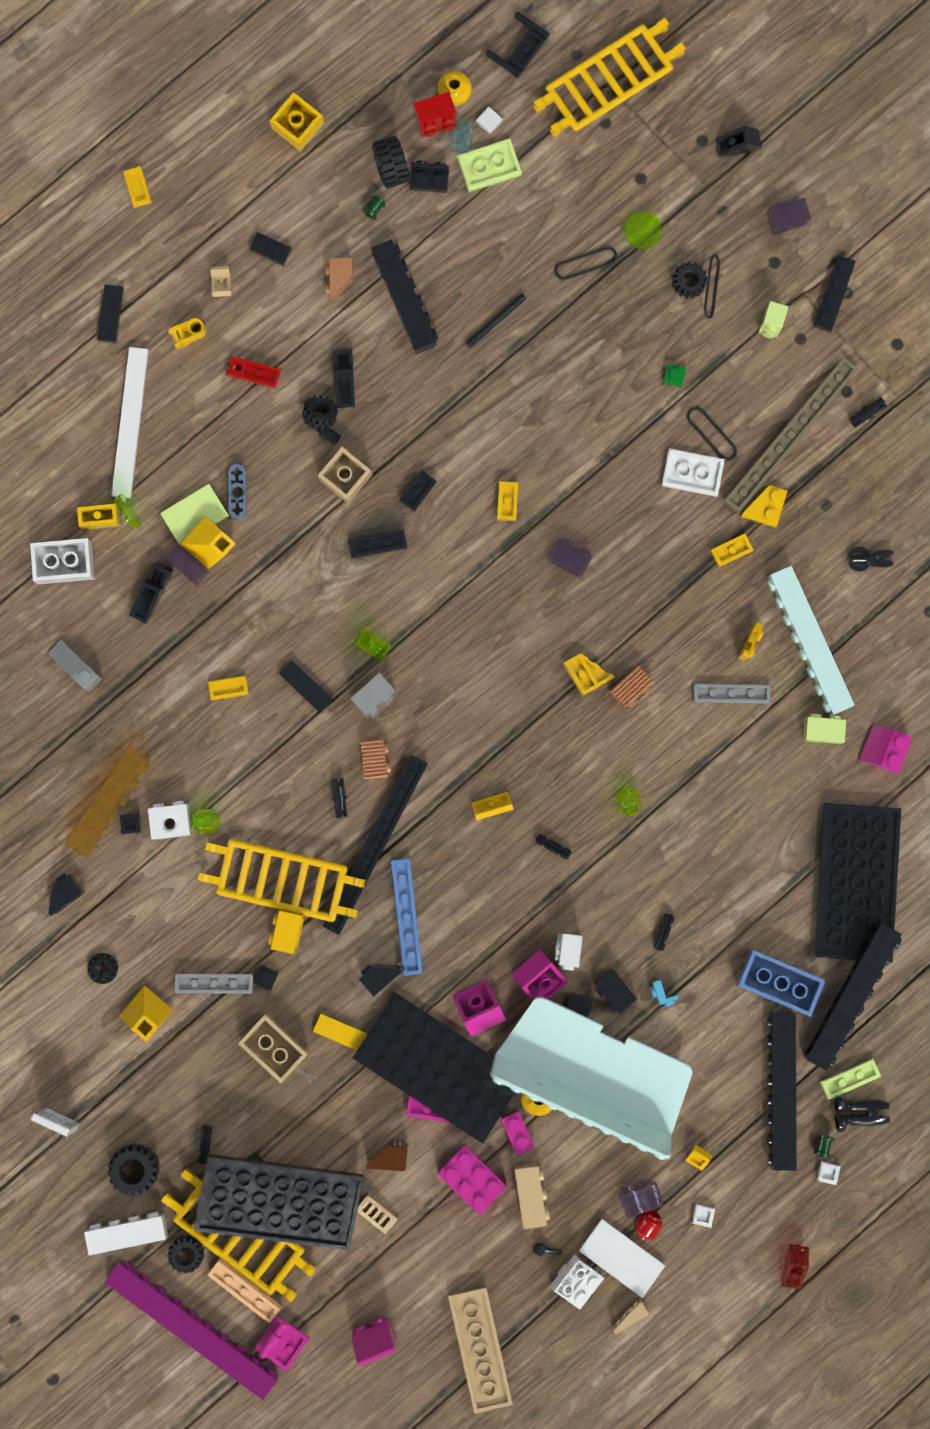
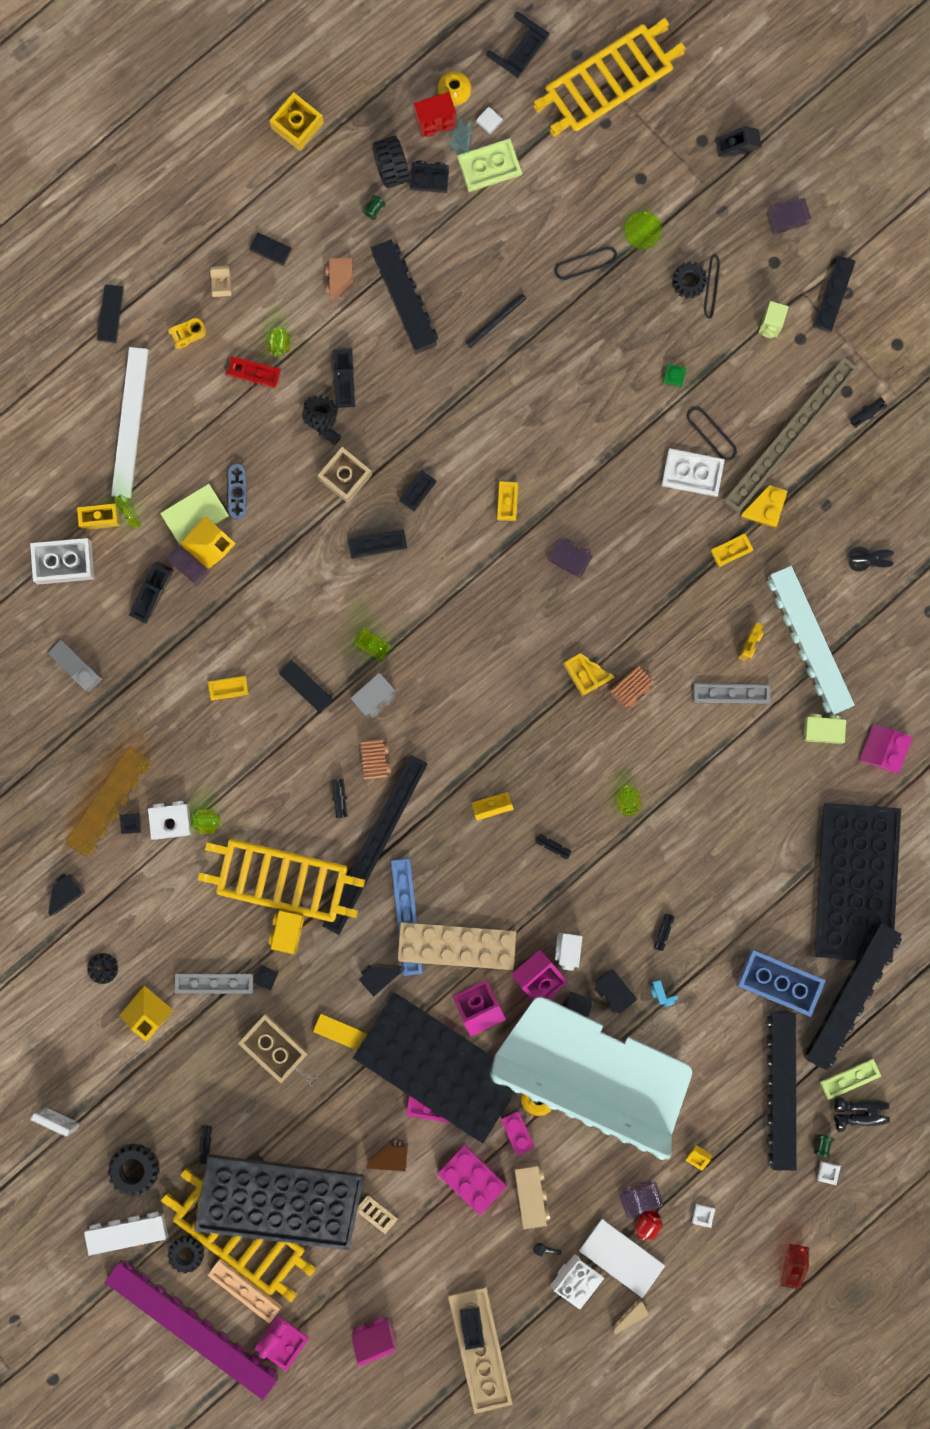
yellow tile [123,166,152,208] -> none
none -> clear neon green head [266,328,291,356]
none -> tan plate [397,922,516,970]
none -> black plate [460,1306,485,1350]

